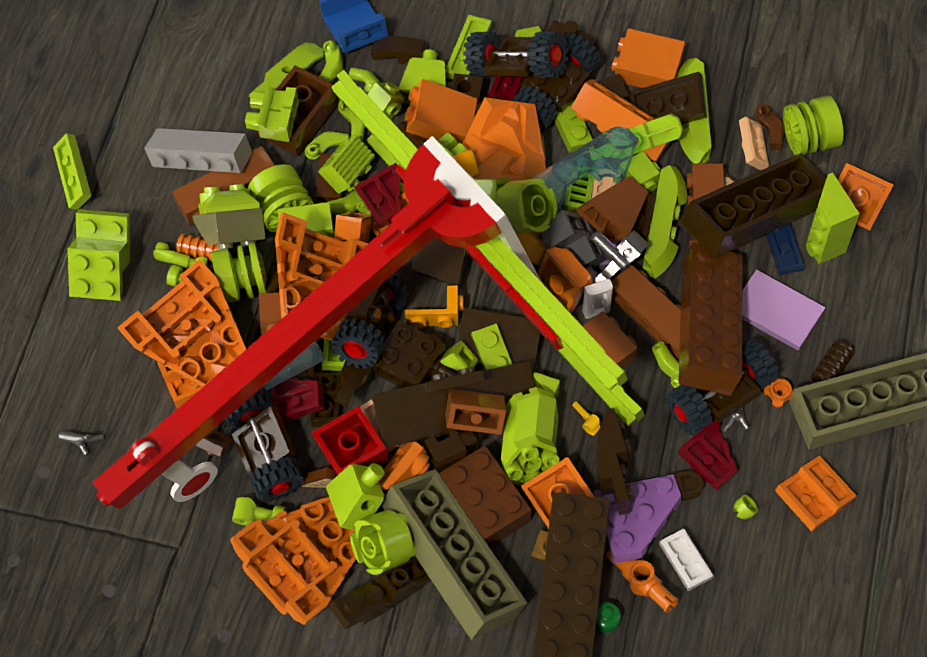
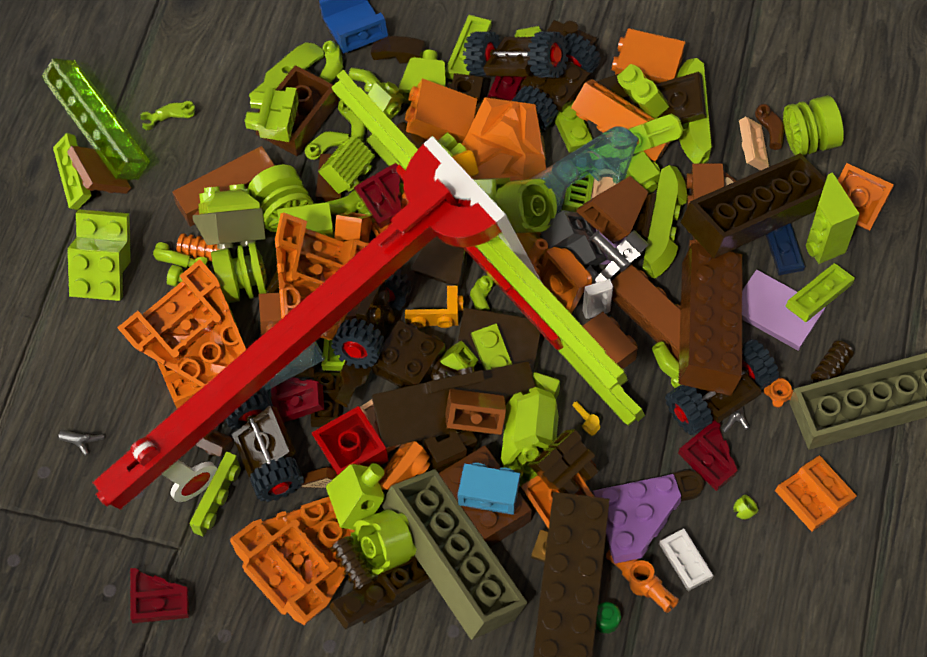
light grey brick [145,128,252,173] -> none
lime leg [232,497,286,526] -> none
dark brown slope [597,408,634,516] -> none
none -> clear neon green brick [41,58,150,180]
none -> dark orange tile [67,146,131,194]
none -> dark red wing [130,568,189,623]
none -> lime arm [140,101,195,130]
none -> lime plate [190,452,241,537]
none -> dark brown piece [331,536,376,590]
none -> dark azure brick [458,463,520,515]
none -> lime arm [470,275,494,311]
none -> orange arm [528,238,548,274]
none -> dark brown hips [528,429,599,494]
none -> lime brick [617,64,669,119]
none -> lime plate [785,263,855,322]

